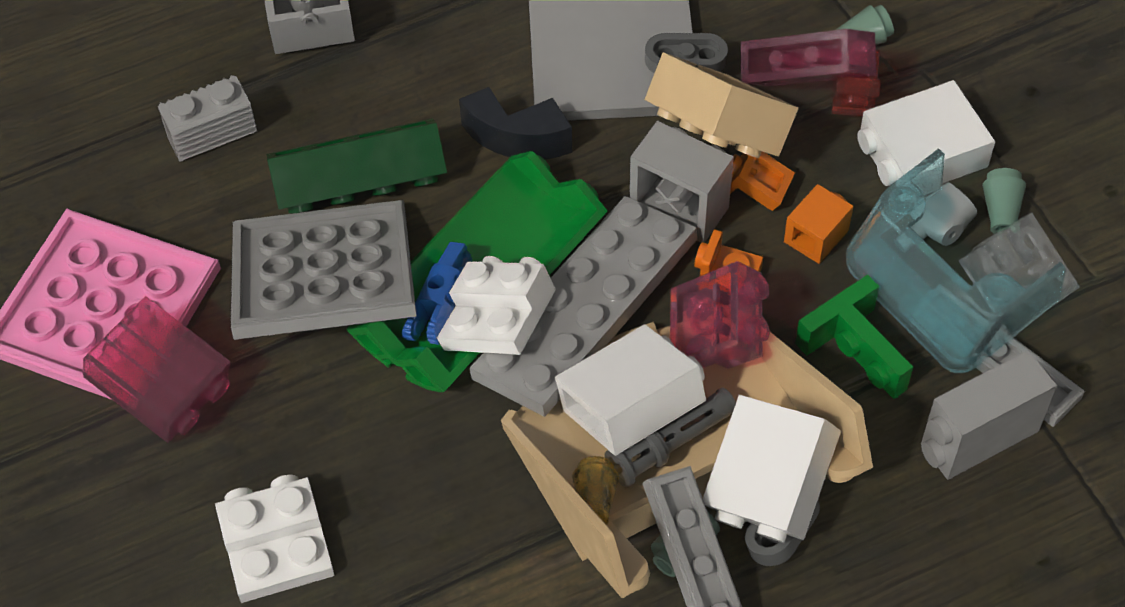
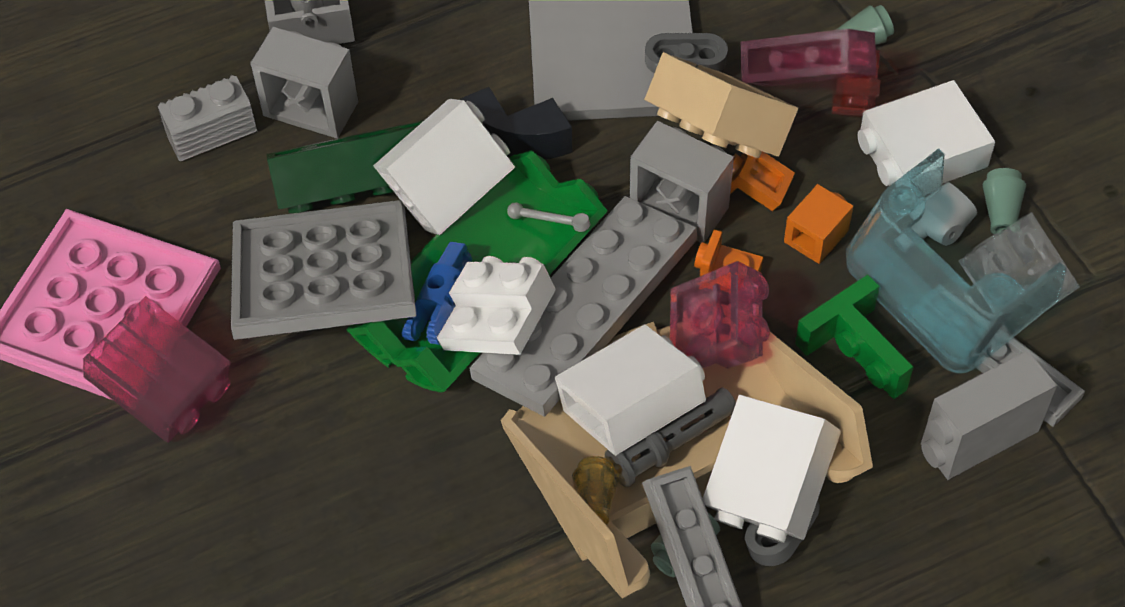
white plate [215,475,335,603] -> none
none -> light grey brick [251,27,358,139]
none -> white brick [373,99,515,235]
none -> light grey hinge [507,202,590,232]

